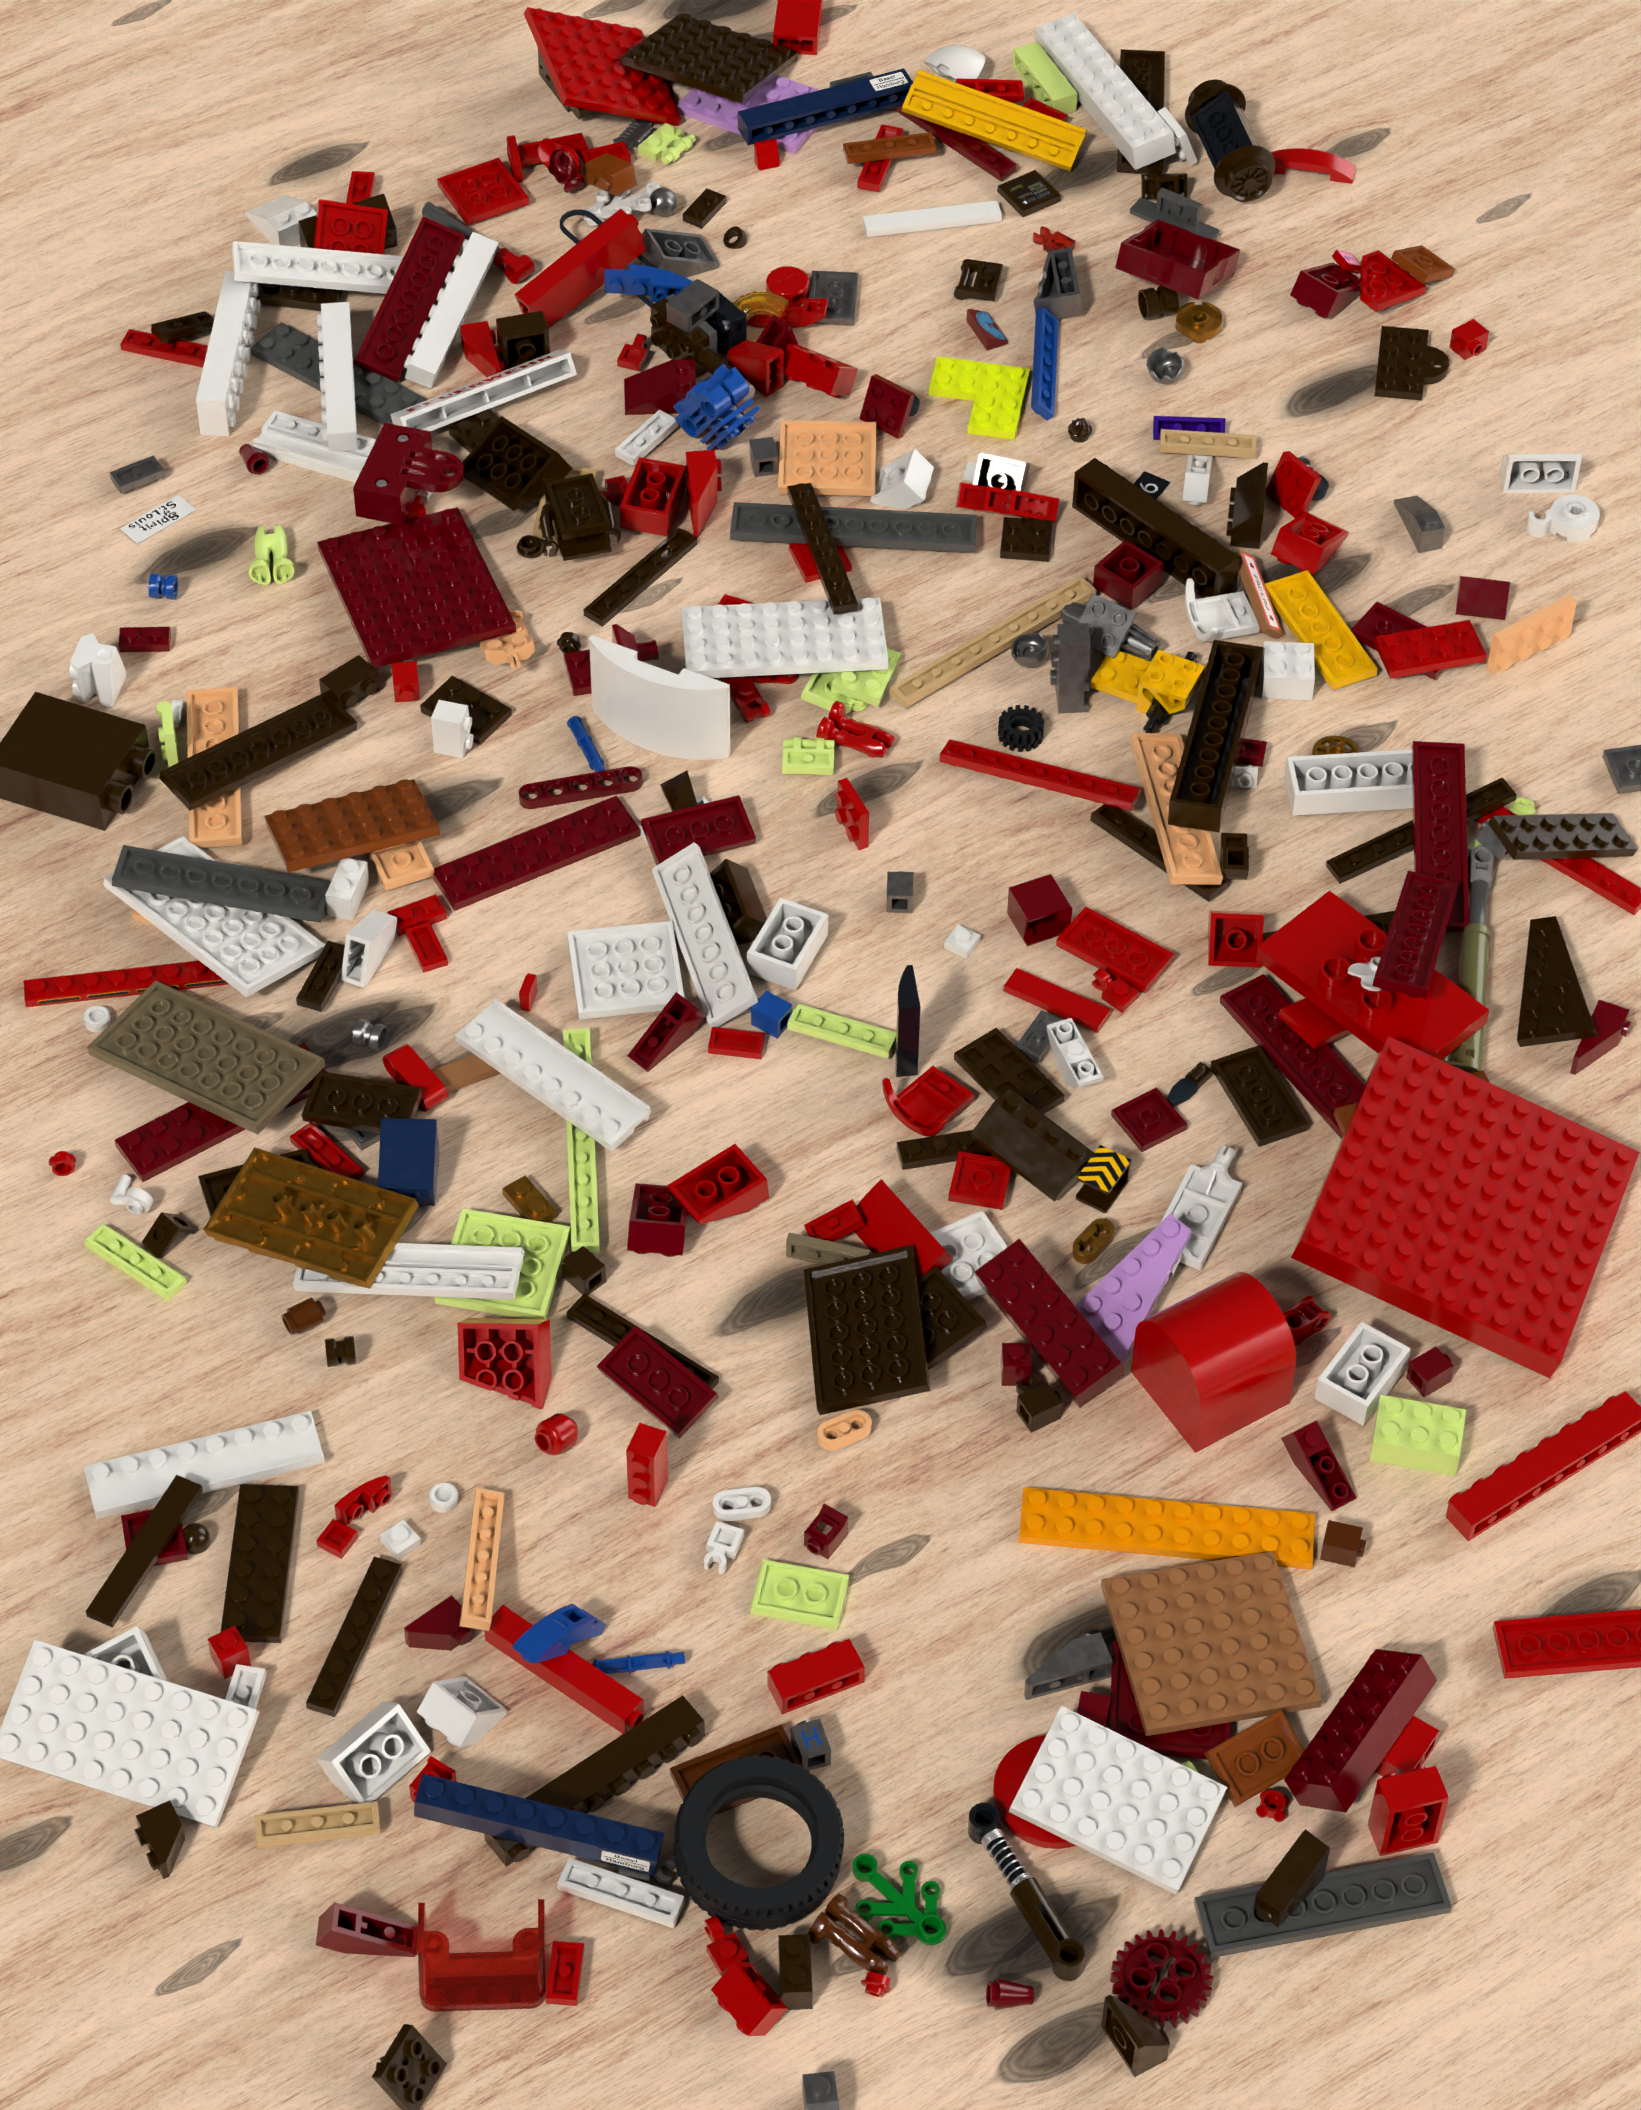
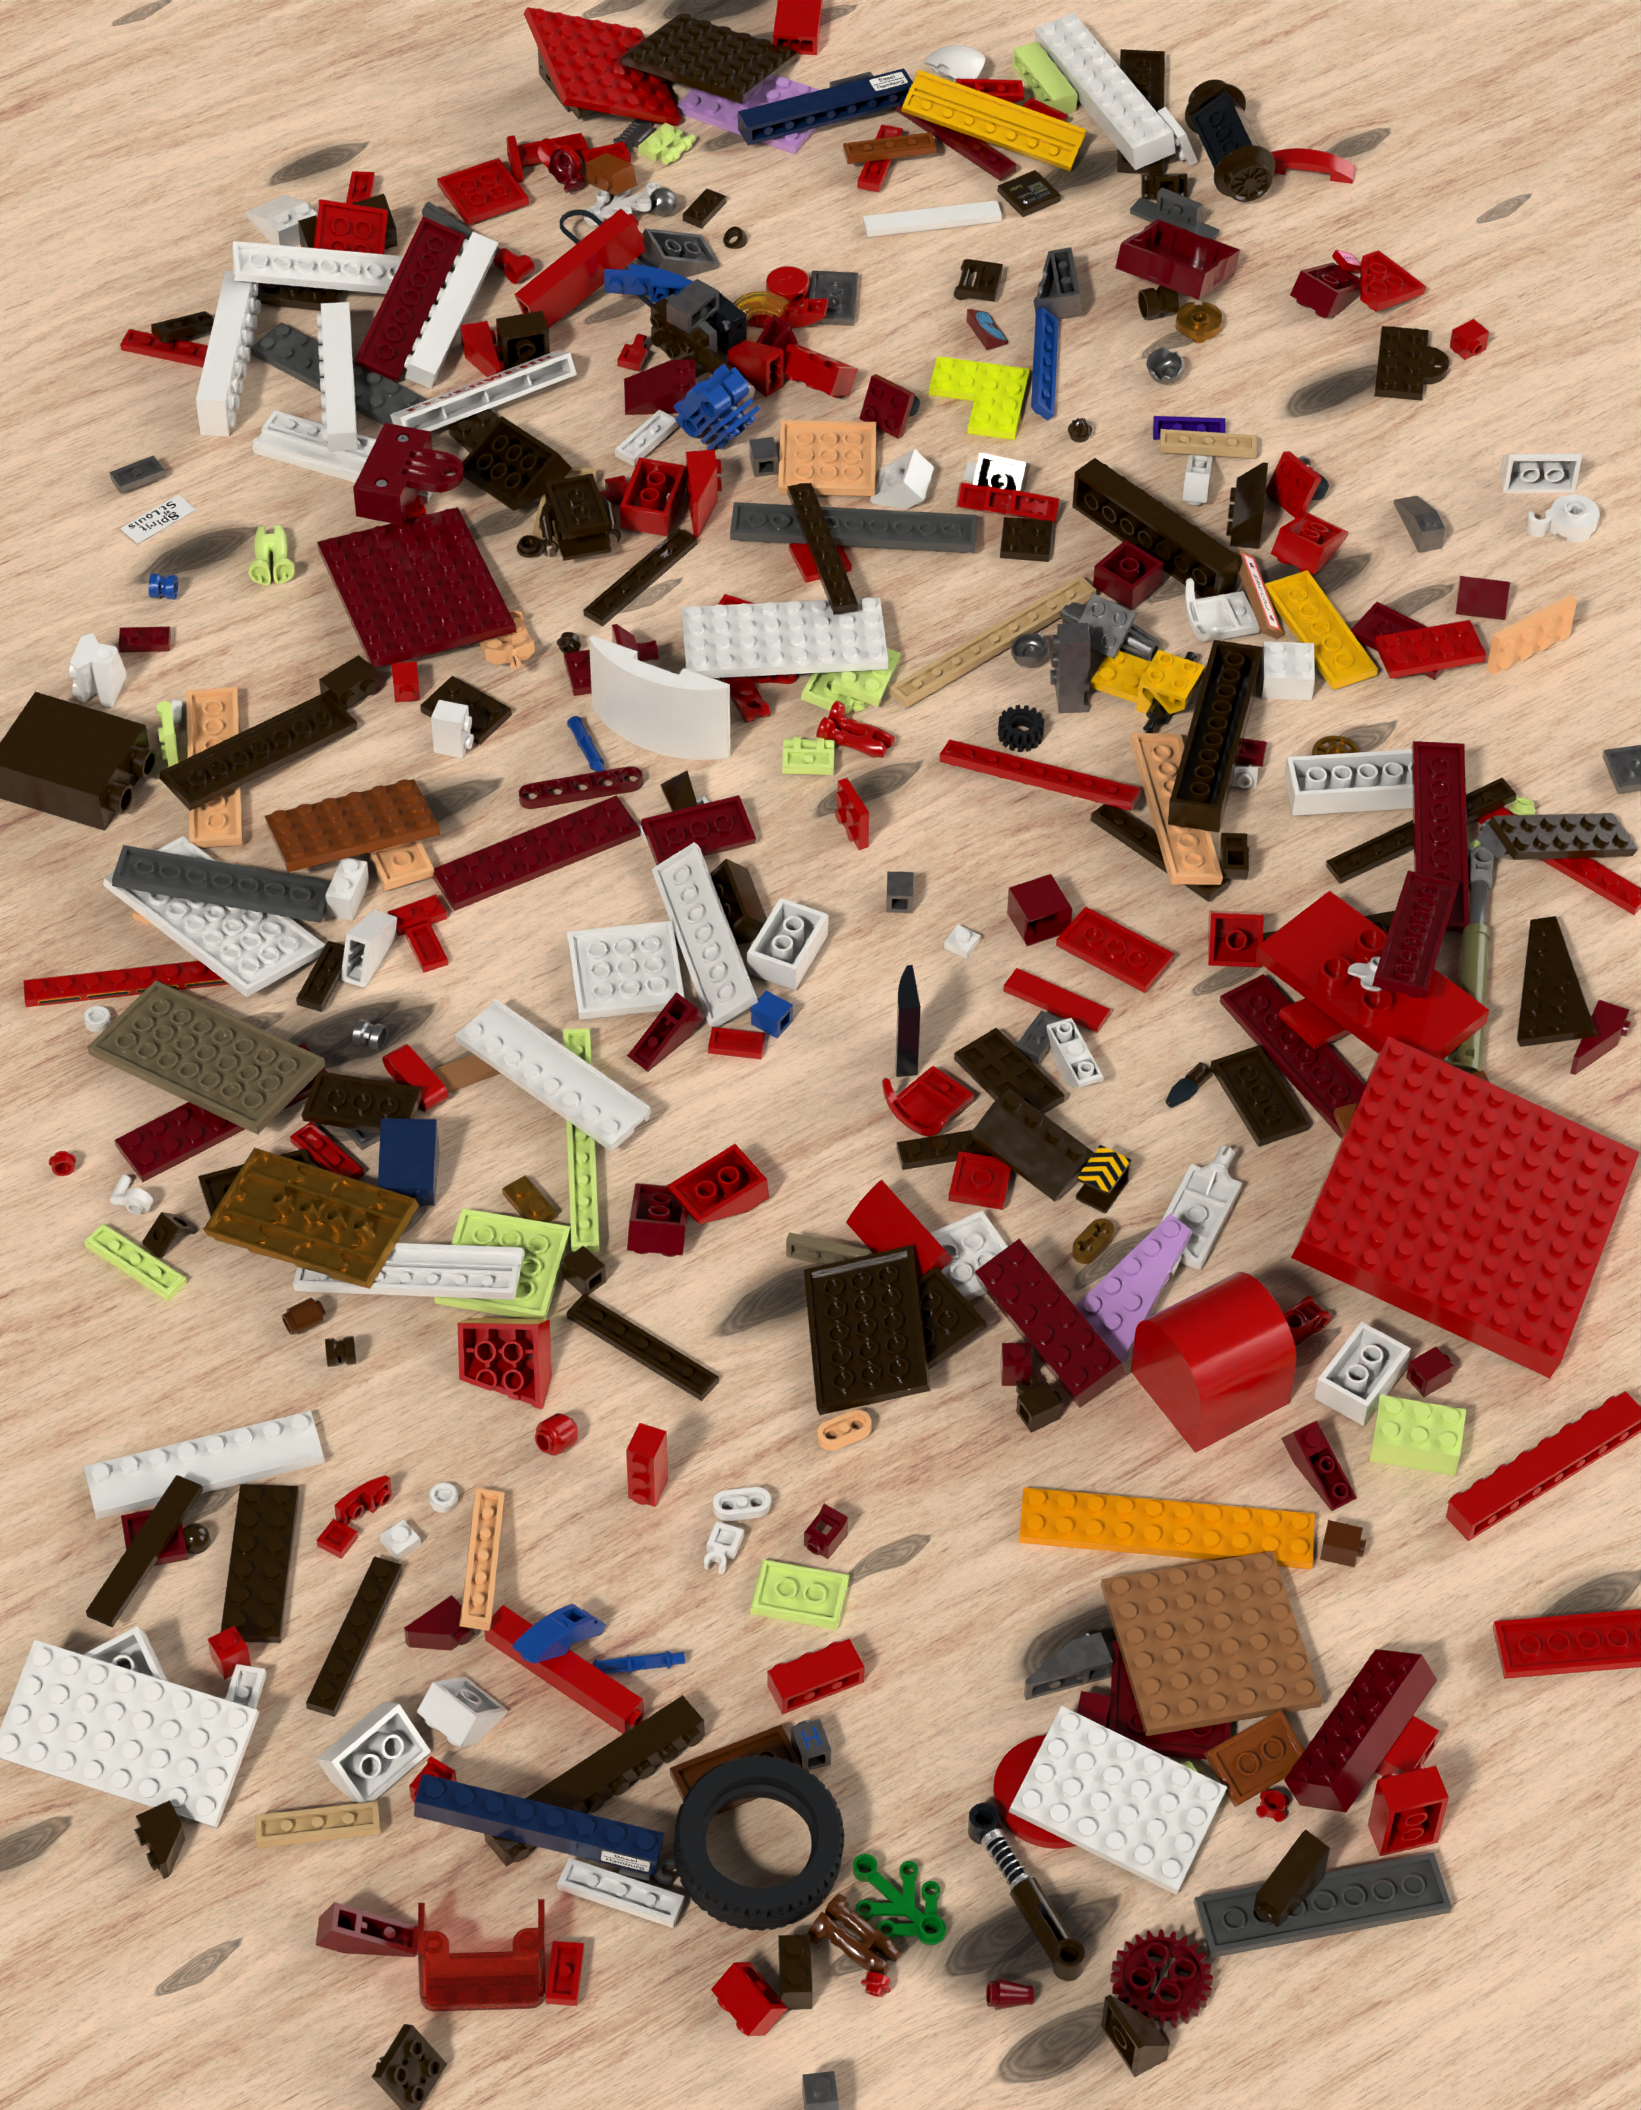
dark red cone [239,444,269,475] -> none
red tile [519,973,538,1012] -> none
dark red plate [597,1325,719,1439] -> none
red plate [704,1915,749,1976] -> none
red slope [754,139,780,170] -> none
yellowish green plate [787,1003,896,1059] -> none
red plate [804,1199,865,1242] -> none
clear red plate [1033,226,1076,252] -> none
red plate [1092,968,1140,1013] -> none
dark red tile [1111,1087,1187,1152] -> none
black sticker [1134,471,1170,500] -> none
dark orange plate [1391,245,1455,283] -> none

